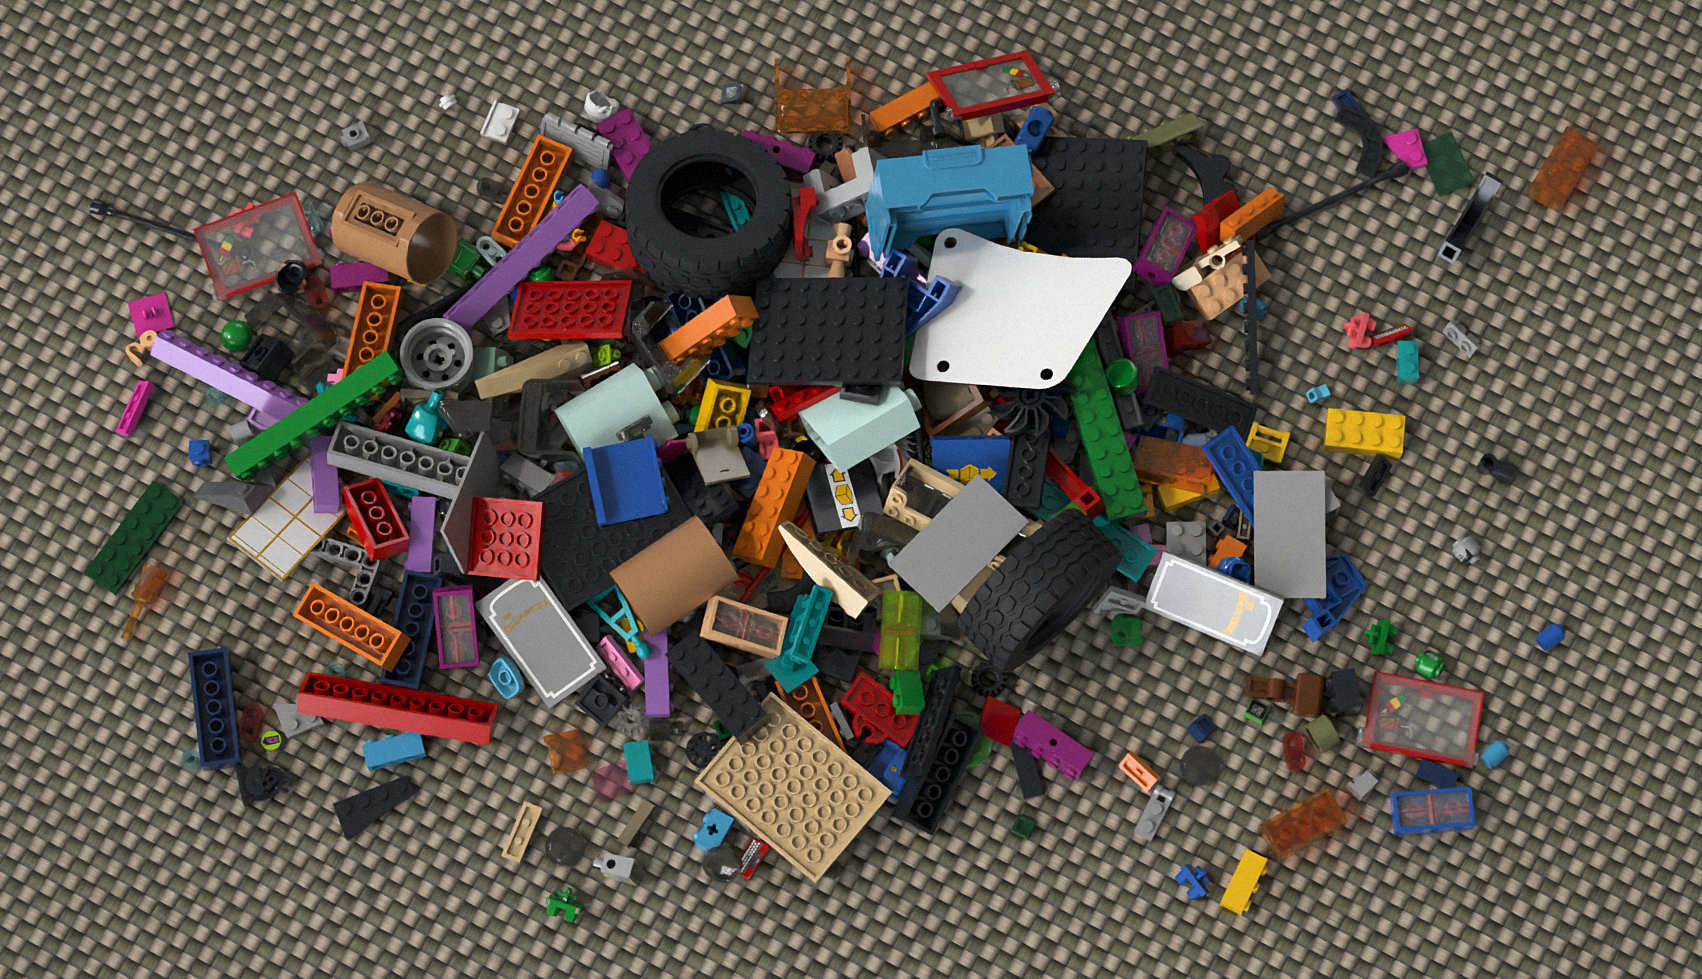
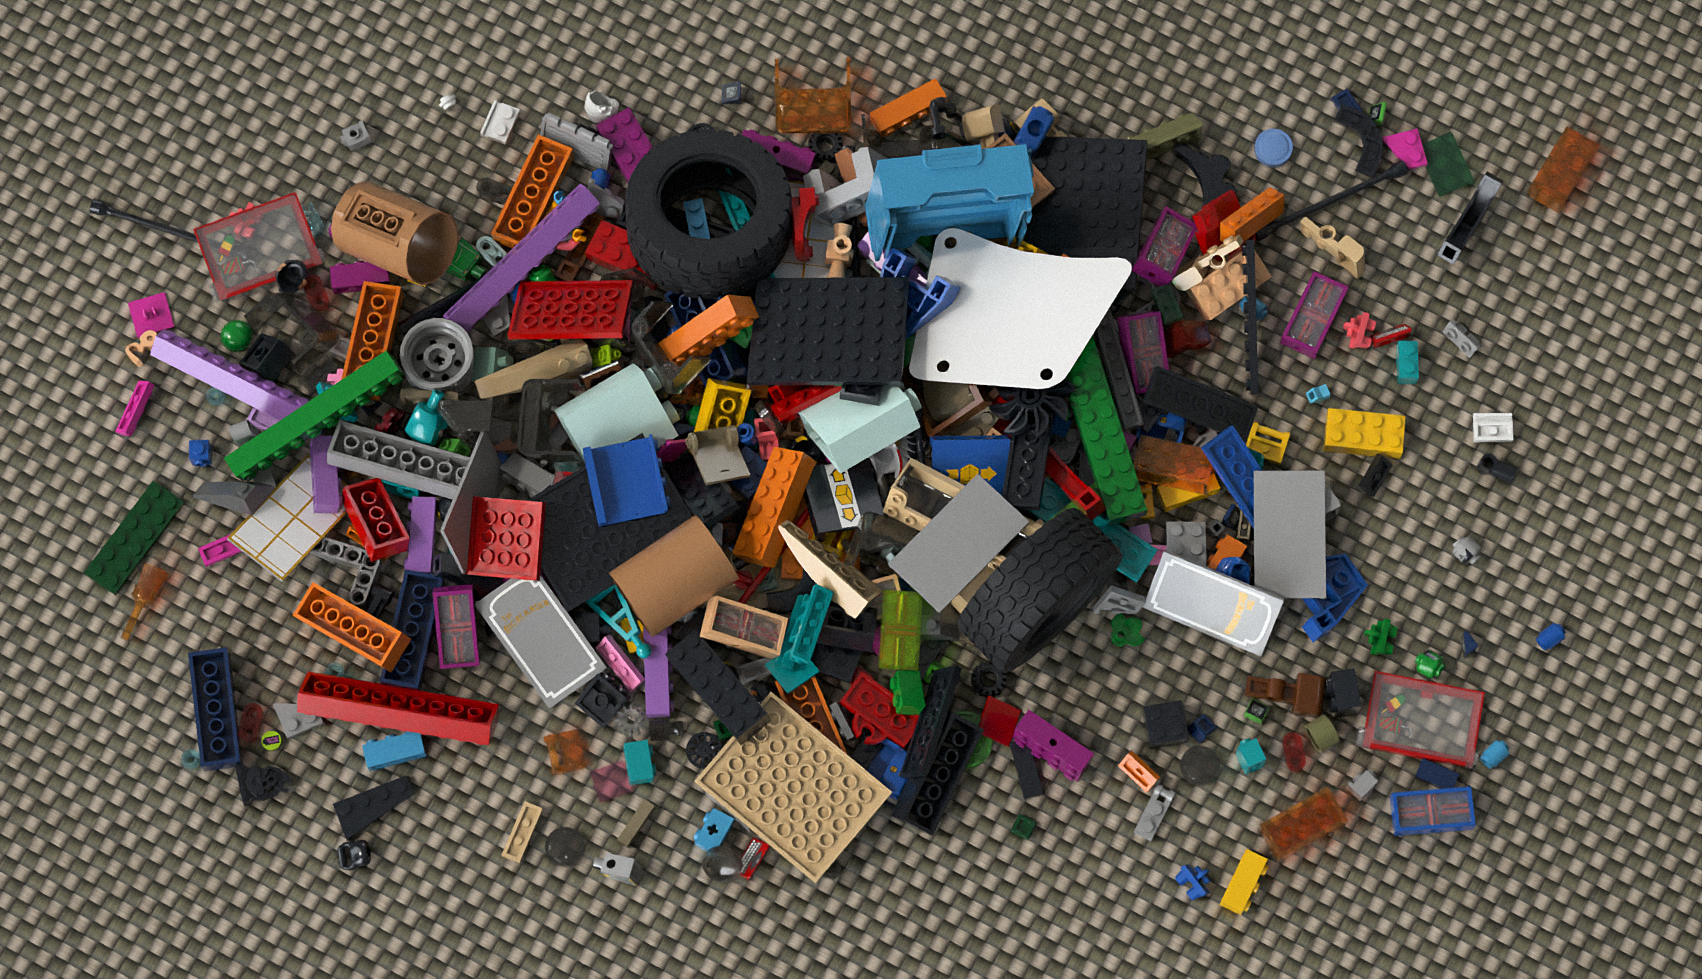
orange plate [371,391,402,426] -> none
medium azure piece [488,657,525,699] -> none
green hips [545,887,584,923] -> none
clear smoke plate [616,415,653,442] -> none
door [927,50,1061,121] -> none
green piece [1104,358,1138,395] -> none
sand blue brick [1182,433,1210,454] -> none
none -> dark pink plate [198,534,242,567]
none -> black piece [337,840,371,871]
none -> dark azure brick [683,198,710,239]
none -> black brick [1142,700,1189,749]
none -> teal brick [1236,738,1266,775]
none -> medium blue piece [1254,129,1293,167]
none -> clear brick [1280,271,1349,360]
none -> tan plate [1300,217,1366,279]
none -> slope [1369,102,1387,126]
none -> dark blue slope [1461,631,1478,658]
none -> white plate [1473,413,1513,442]

